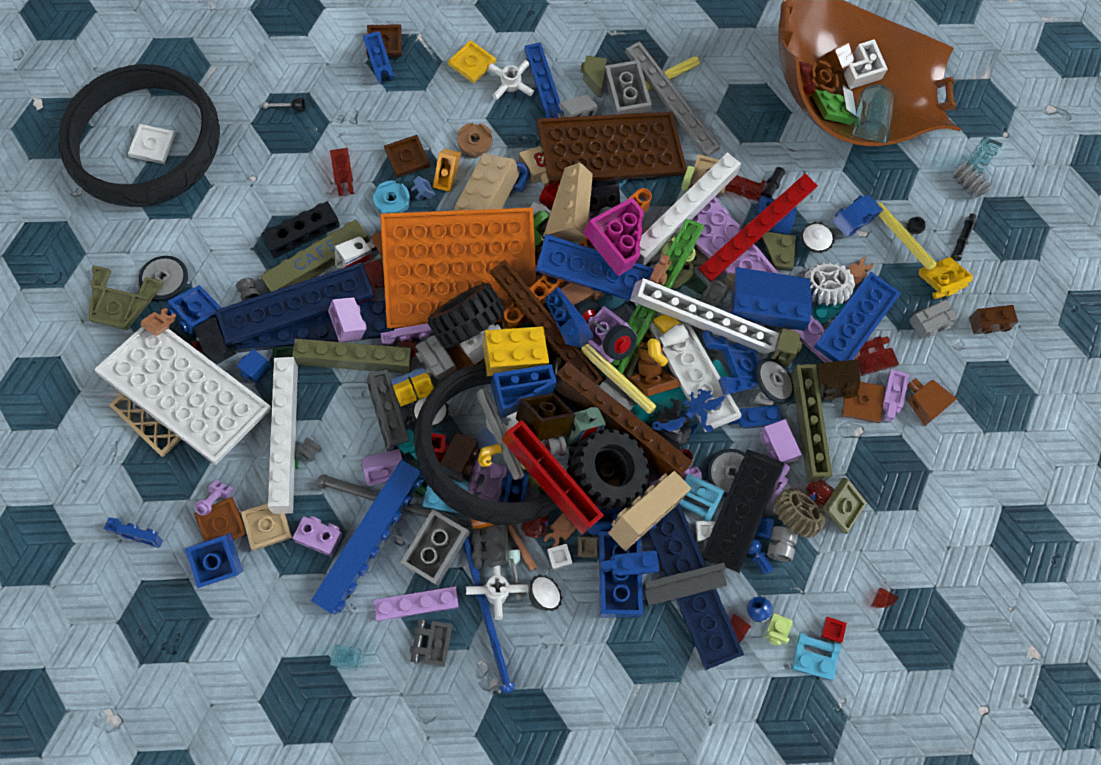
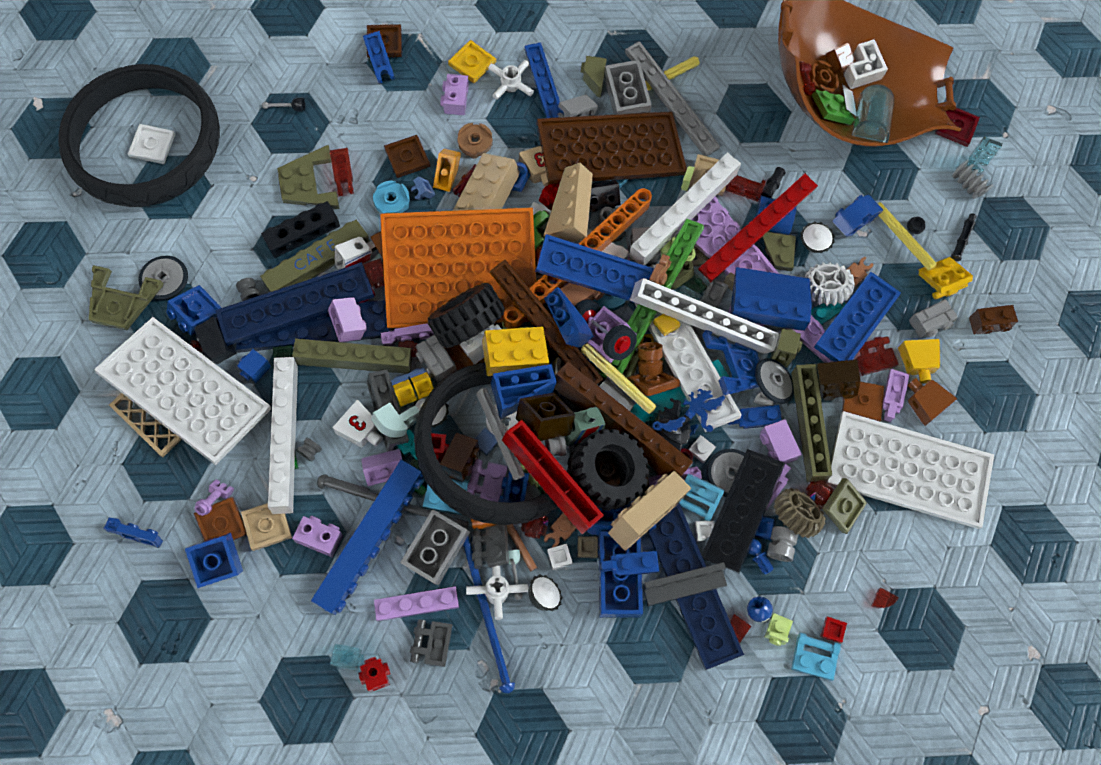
nougat plate [140,308,176,336] -> none
yellow arm [478,443,502,467] -> none
dark pink brick [583,198,644,276] -> none
yellow arm [647,338,668,367] -> none
white cone [659,324,689,348] -> none
none -> olive wing [277,145,340,209]
none -> white torso [332,400,383,447]
none -> red brick [358,657,391,693]
none -> light aqua brick [371,403,419,438]
none -> lavender brick [441,74,469,115]
none -> dark red pin [452,164,477,198]
none -> white plate [689,435,716,463]
none -> white plate [826,411,994,529]
none -> yellow torso [898,339,940,384]
none -> dark red tile [935,108,980,147]

